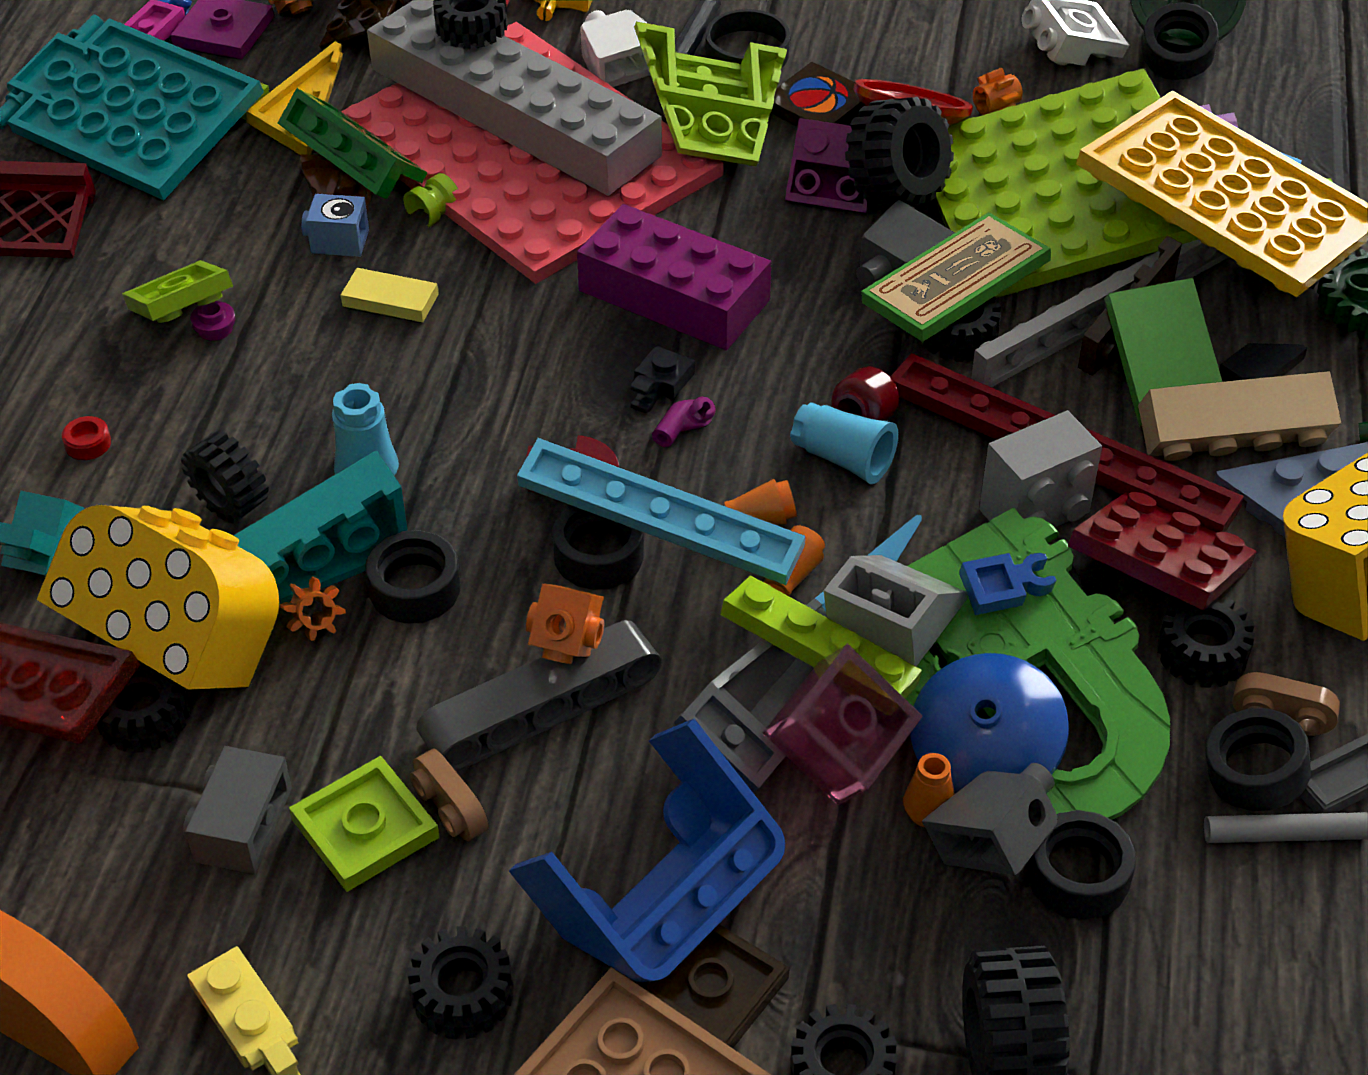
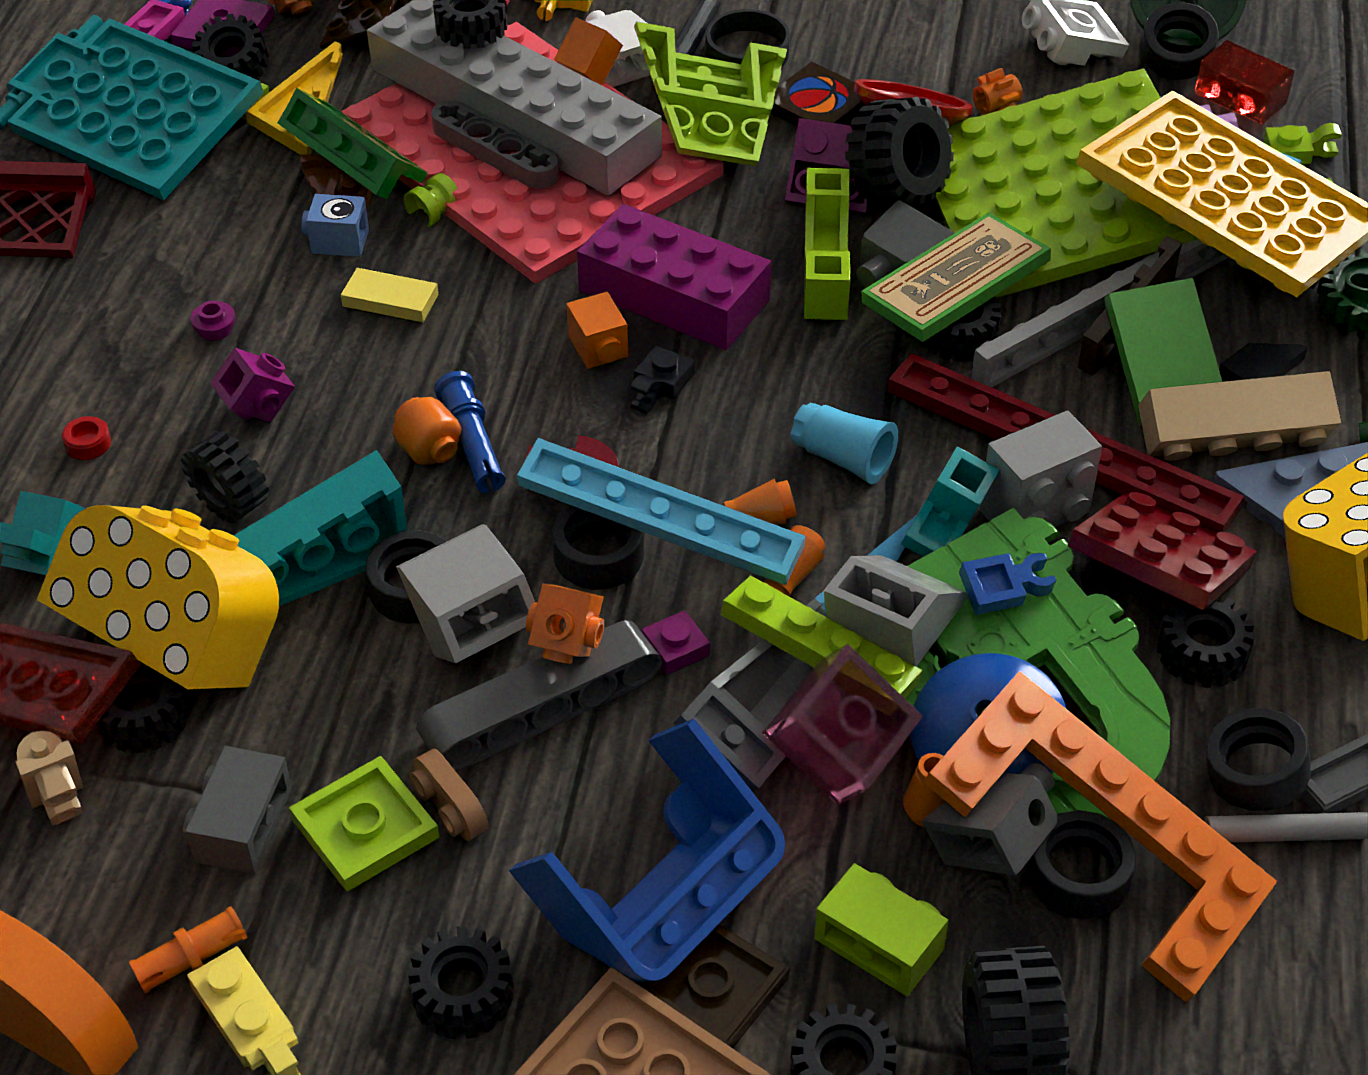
lime plate [122,260,233,323] -> none
orange gear [280,576,346,641] -> none
medium azure plant [332,383,399,475] -> none
magenta arm [652,396,716,447] -> none
dark red head [831,366,899,421] -> none
medium nougat plate [1232,672,1340,736] -> none
none -> tan hips [15,730,83,825]
none -> orange pin [128,906,248,994]
none -> black tyre [192,14,269,78]
none -> magenta brick [210,347,295,422]
none -> orange head [392,397,462,466]
none -> light grey slope [396,524,535,663]
none -> dark grey beam [431,100,559,189]
none -> blue pin [434,371,506,493]
none -> orange brick [554,17,623,85]
none -> orange brick [566,291,628,369]
none -> magenta plate [642,610,710,675]
none -> lime arch [804,168,850,320]
none -> lime brick [814,863,949,997]
none -> teal brick [901,446,999,557]
none -> orange plate [923,671,1278,1003]
none -> clear red brick [1195,40,1295,125]
none -> lime plate [1264,123,1342,164]

